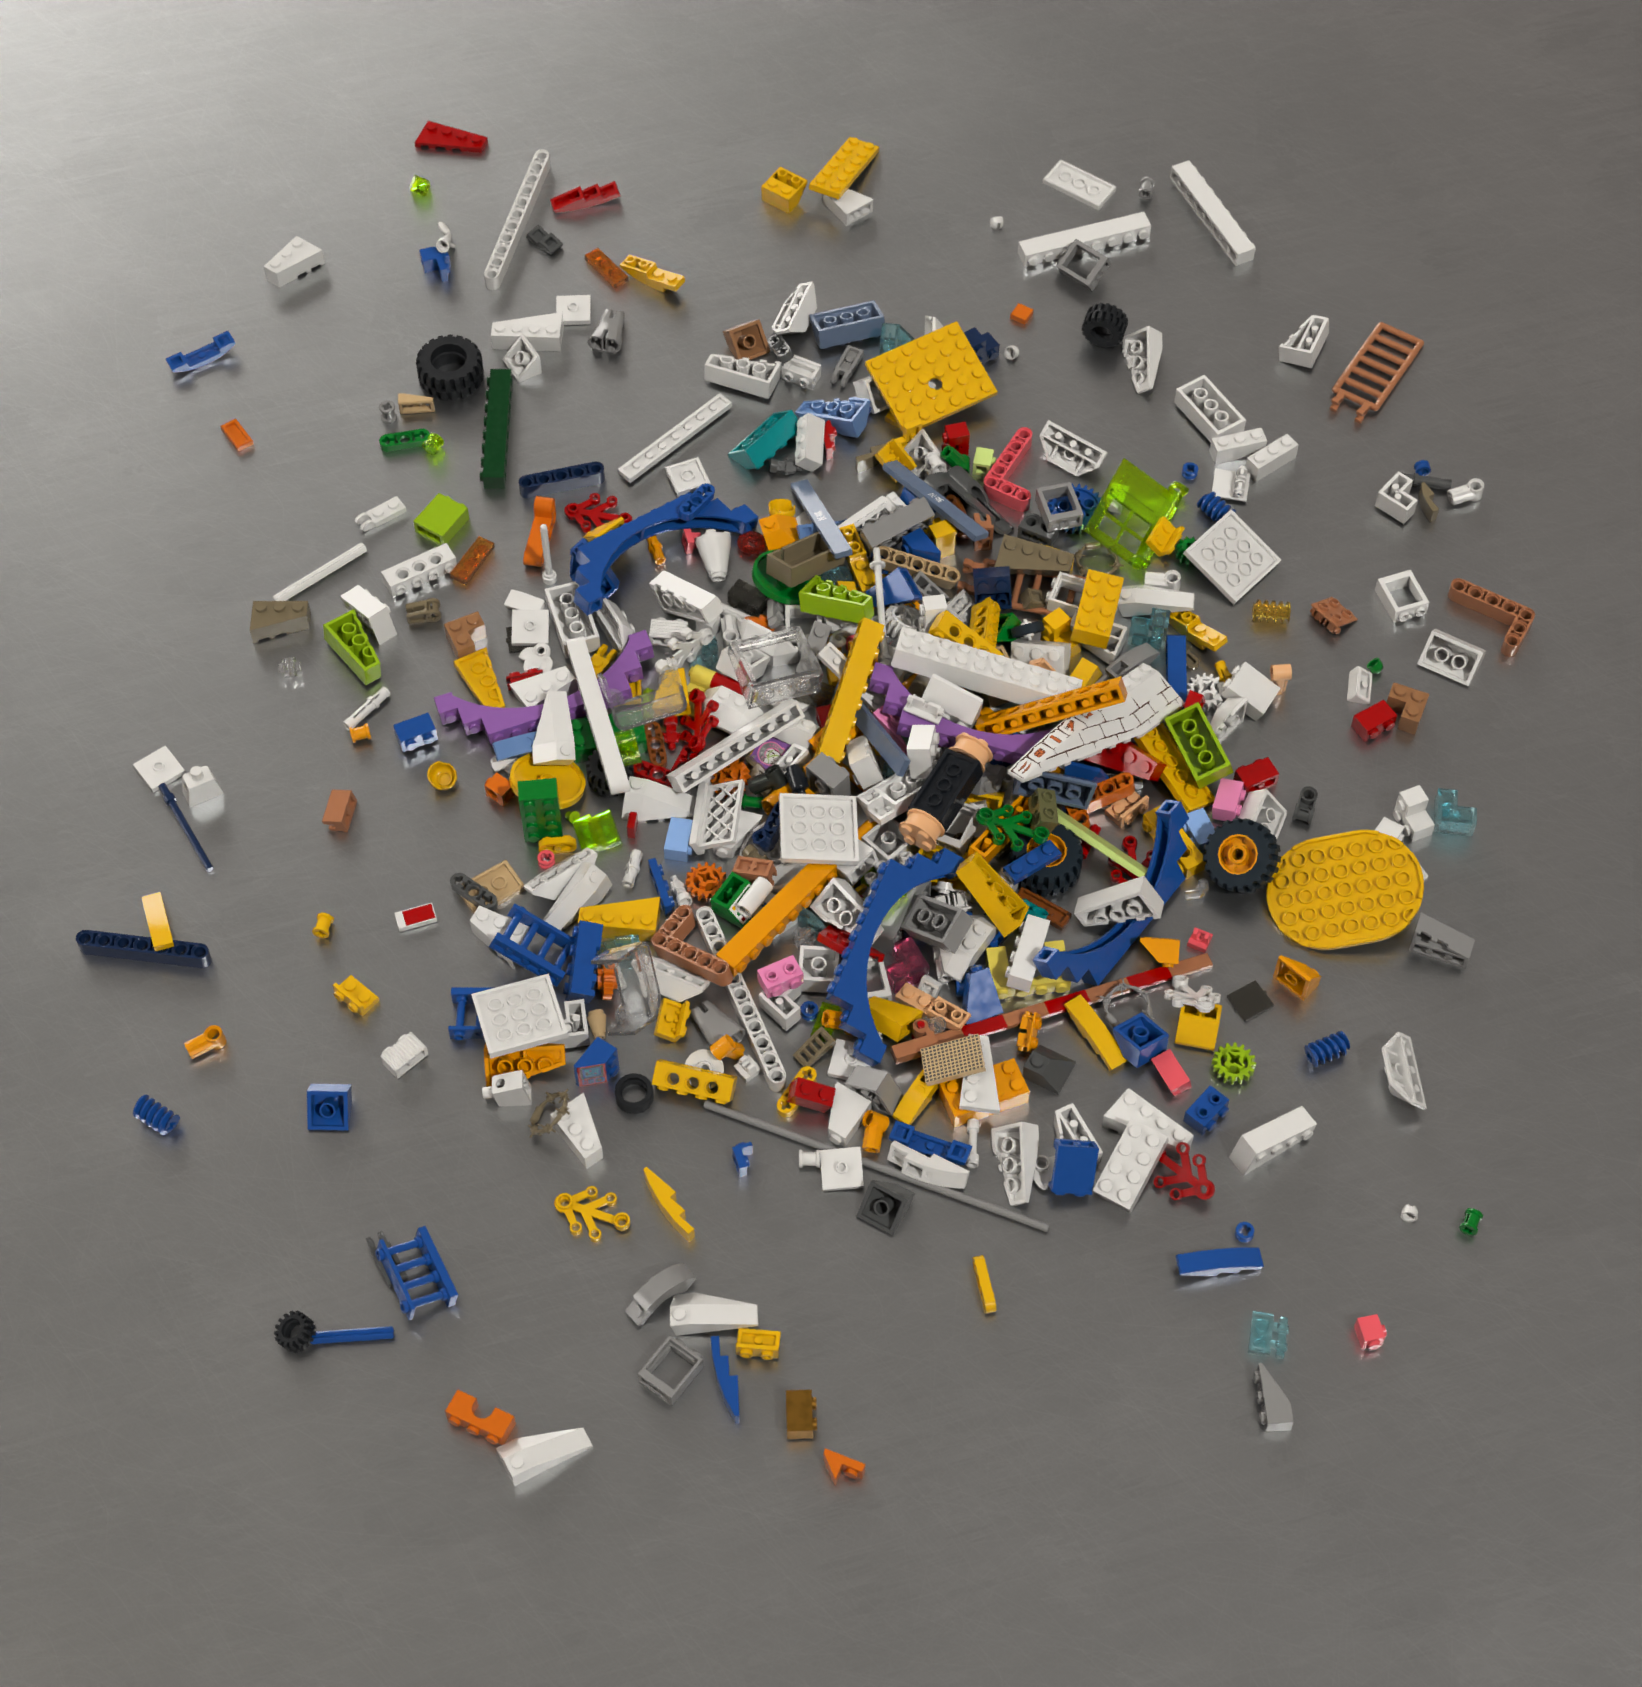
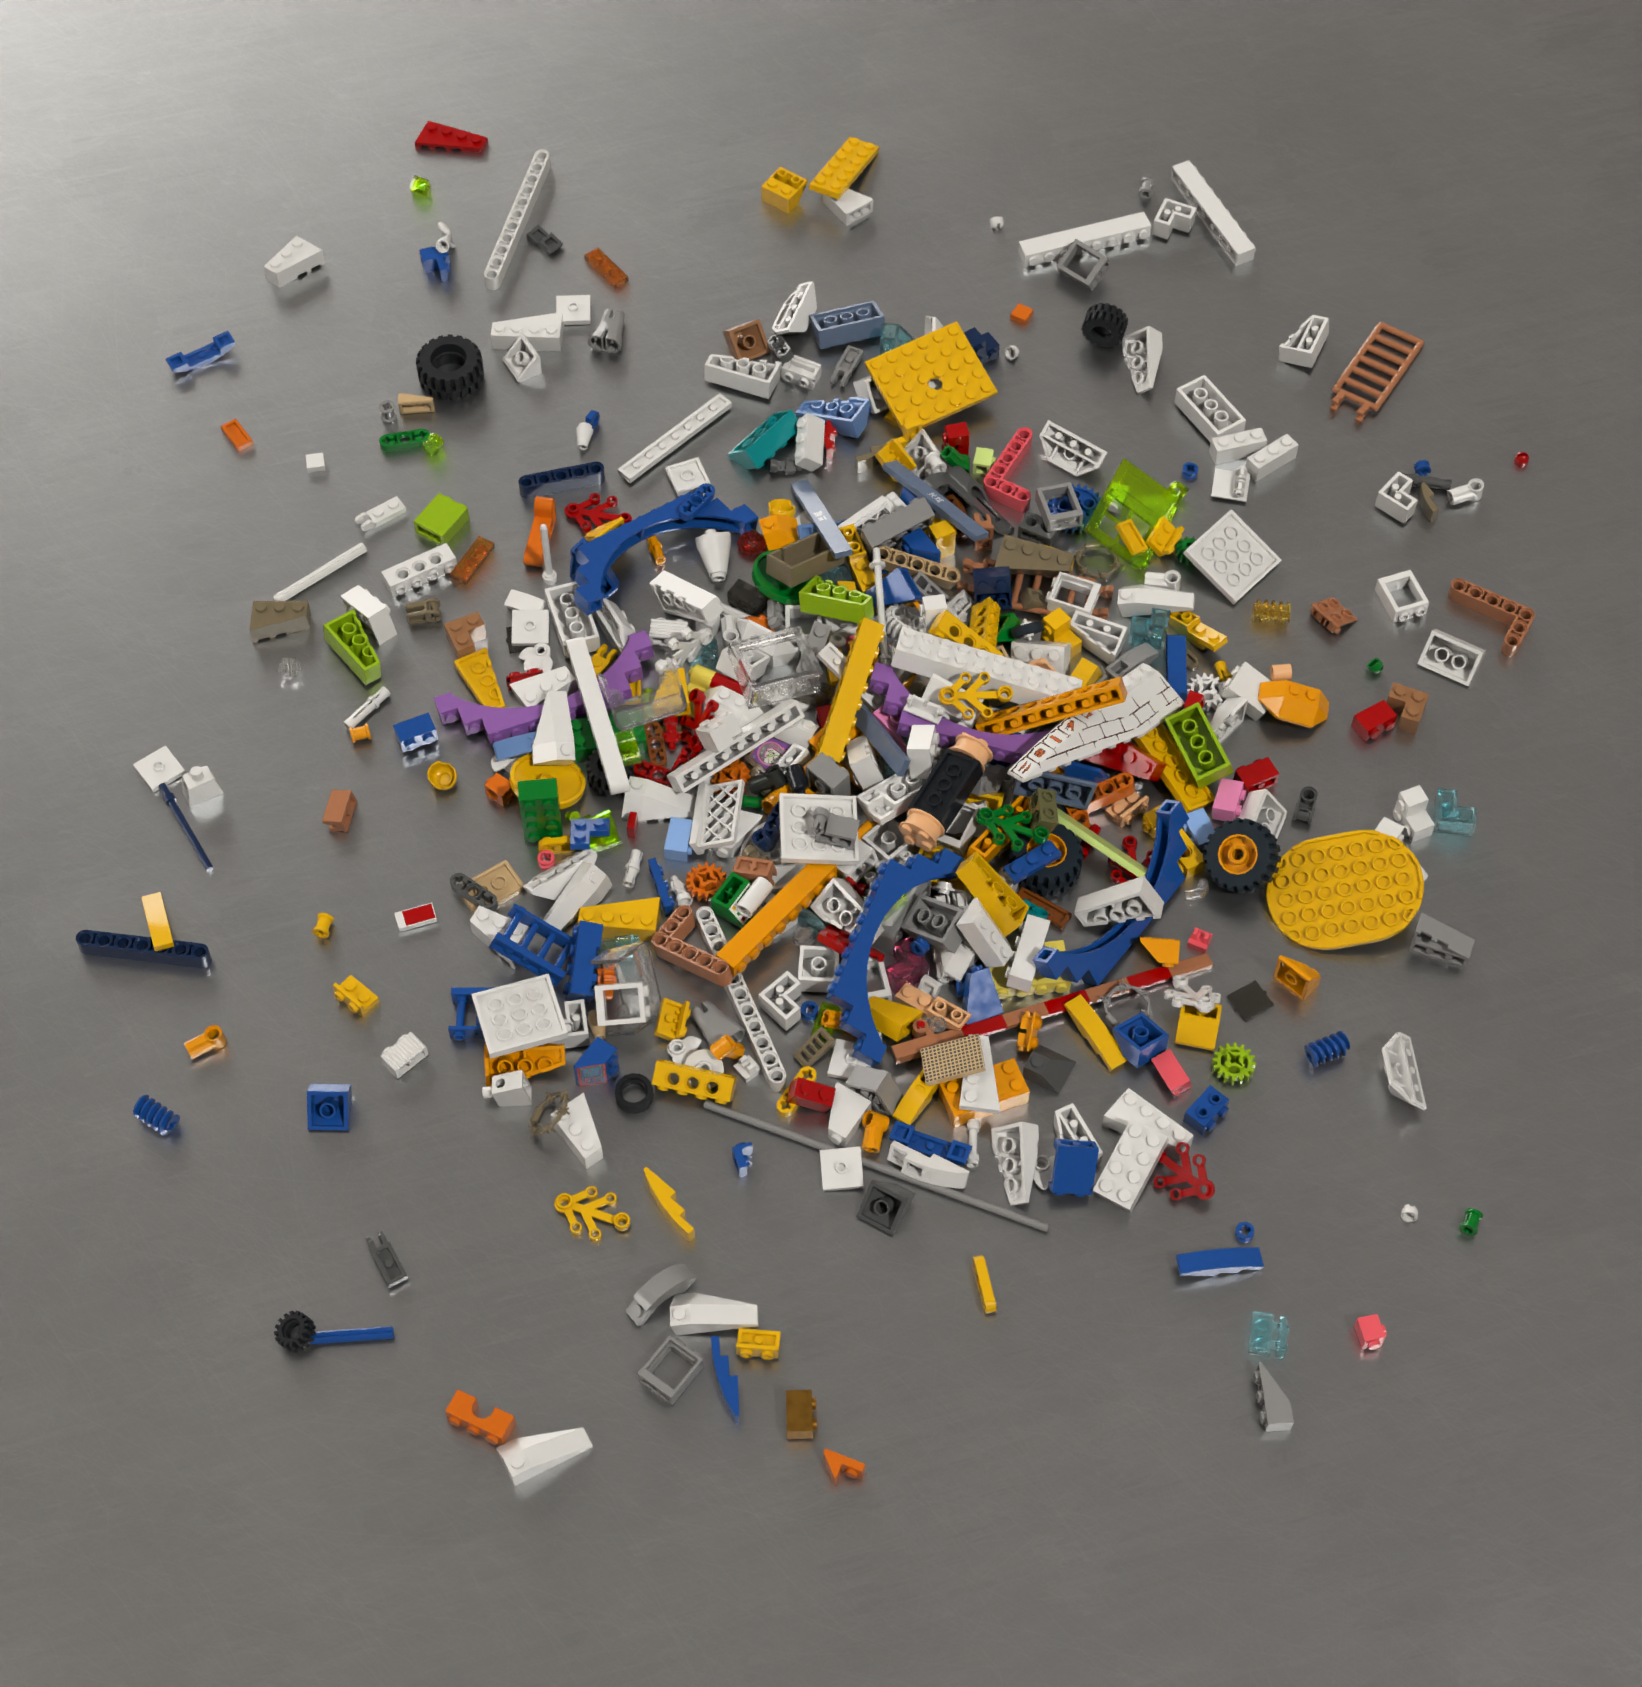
blue fence [375,1226,458,1320] -> none
dark green brick [480,369,513,489] -> none
red slope [550,181,621,213] -> none
yellow slope [620,254,685,293] -> none
white wedge [631,953,710,1002] -> none
coral tile [681,528,701,554] -> none
bright pink brick [757,955,804,998] -> none
white bush [799,1150,820,1168] -> none
white tile [1043,159,1116,211] -> none
yellow brick [1070,569,1124,649] -> none
blue piece [1197,492,1236,522] -> none
white wedge [1229,1106,1317,1176] -> none
white slope [1347,666,1373,704] -> none
none -> white tile [305,452,326,473]
none -> blue plate [570,818,610,850]
none -> white cone [576,423,593,450]
none -> blue tile [586,410,600,430]
none -> white window [594,981,651,1026]
none -> white plate [667,1036,702,1064]
none -> white brick [695,710,743,752]
none -> light grey hinge [811,807,860,850]
none -> red hand [846,877,869,896]
none -> blue bush [910,937,930,957]
none -> yellow plant [938,672,1013,721]
none -> white slope [956,897,1013,968]
none -> yellow tile [1115,519,1149,557]
none -> white brick [1152,198,1197,239]
none -> light orange wedge [1258,680,1329,729]
none -> red hinge [1514,452,1529,467]

